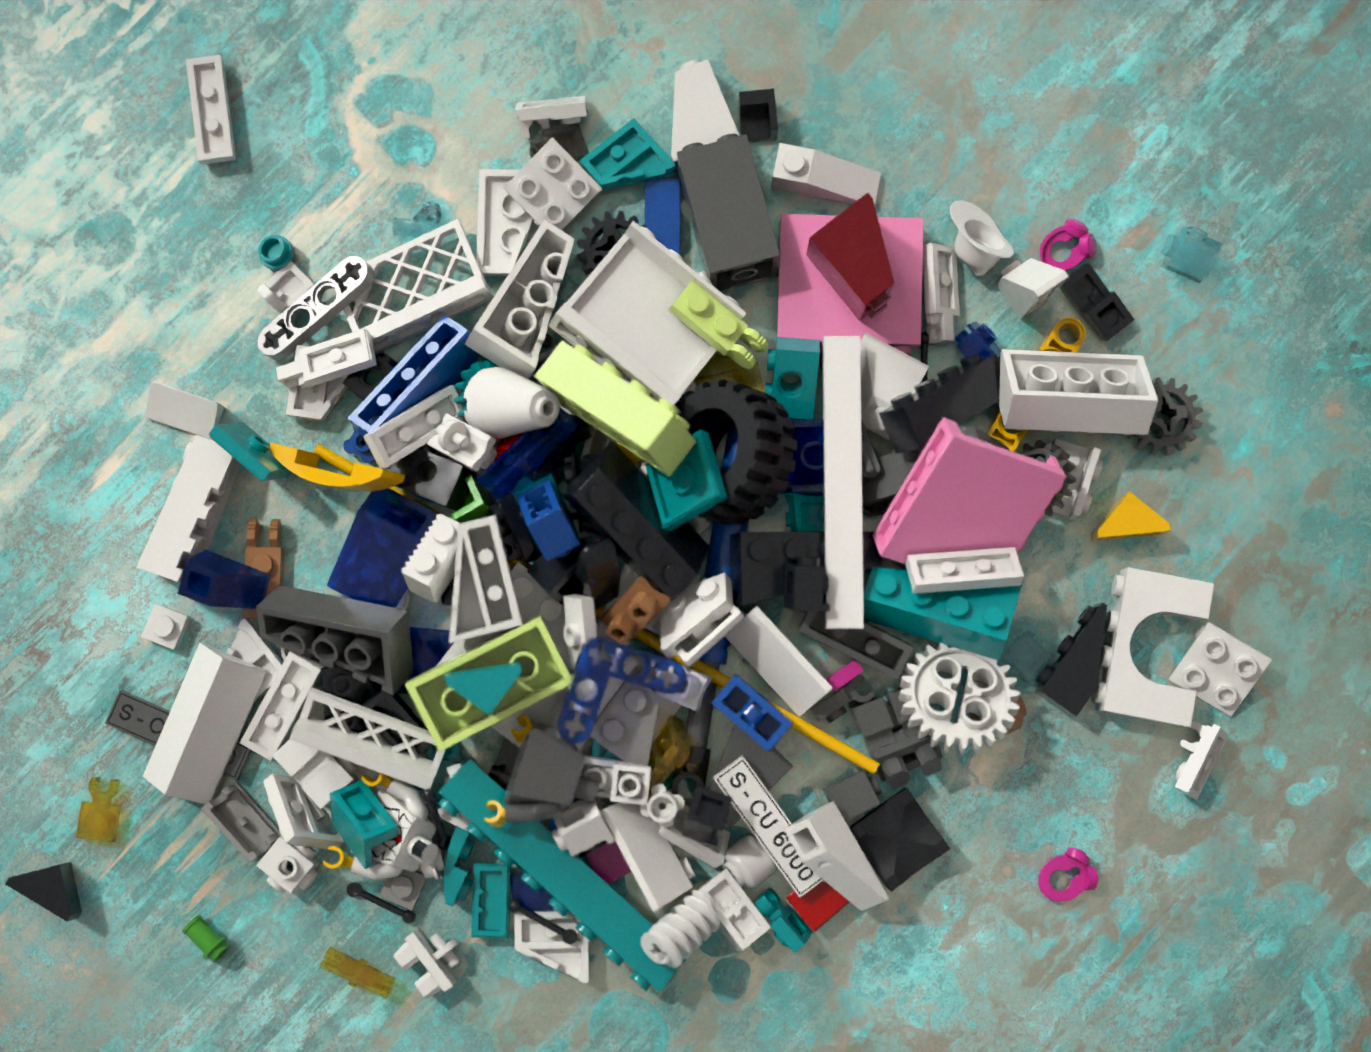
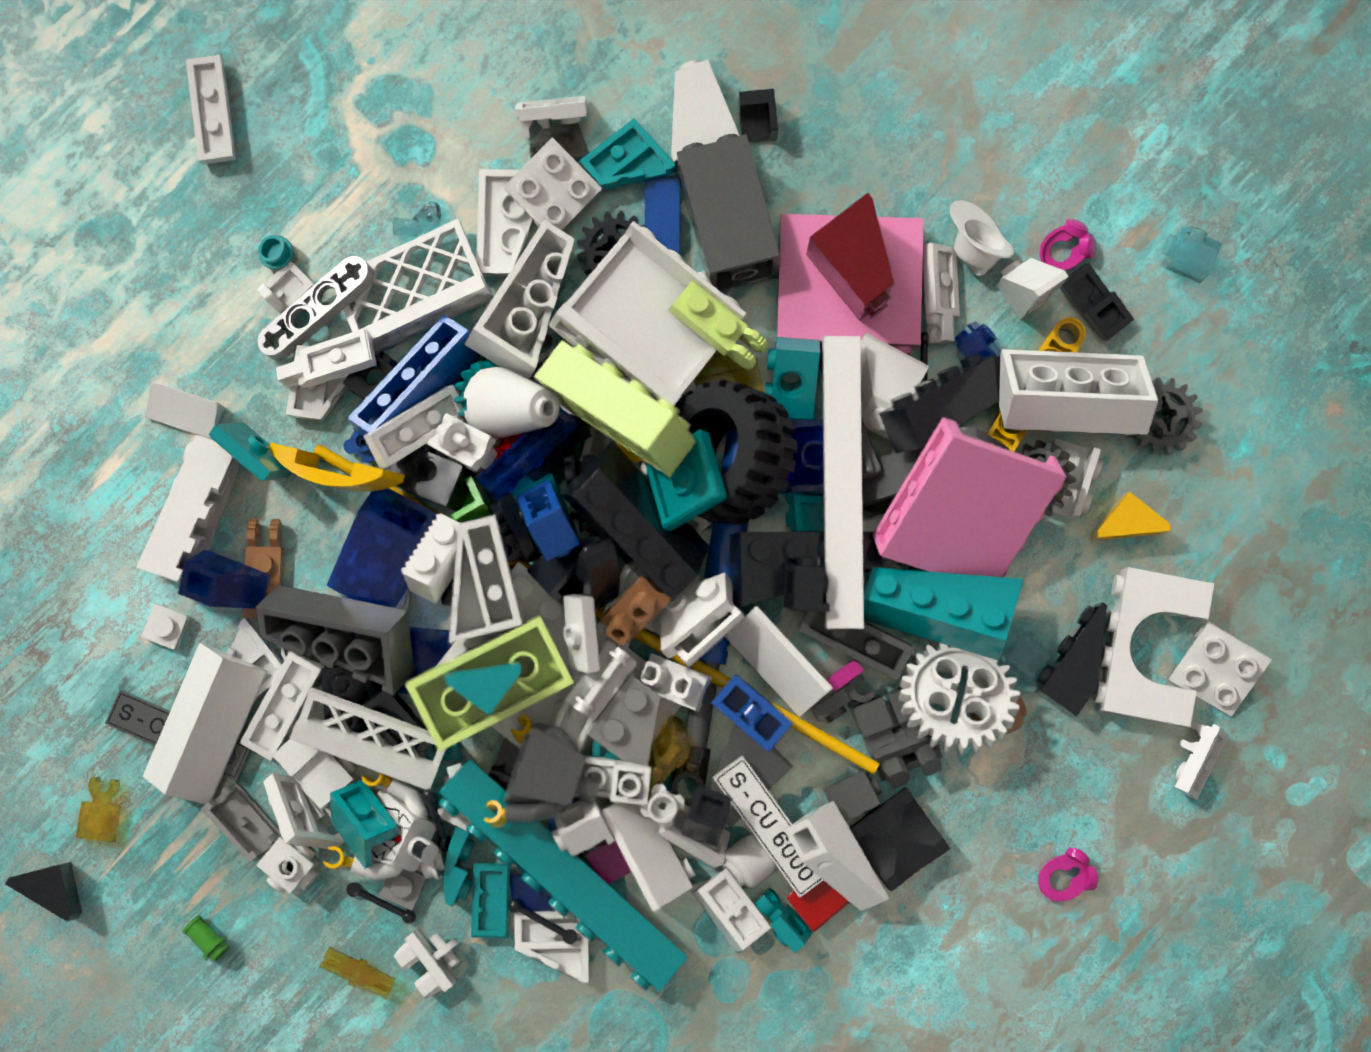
clear blue beam [556,637,687,744] -> none
white piece [641,889,720,968] -> none
white slope [771,143,881,206] -> none
white plate [905,547,1024,594] -> none

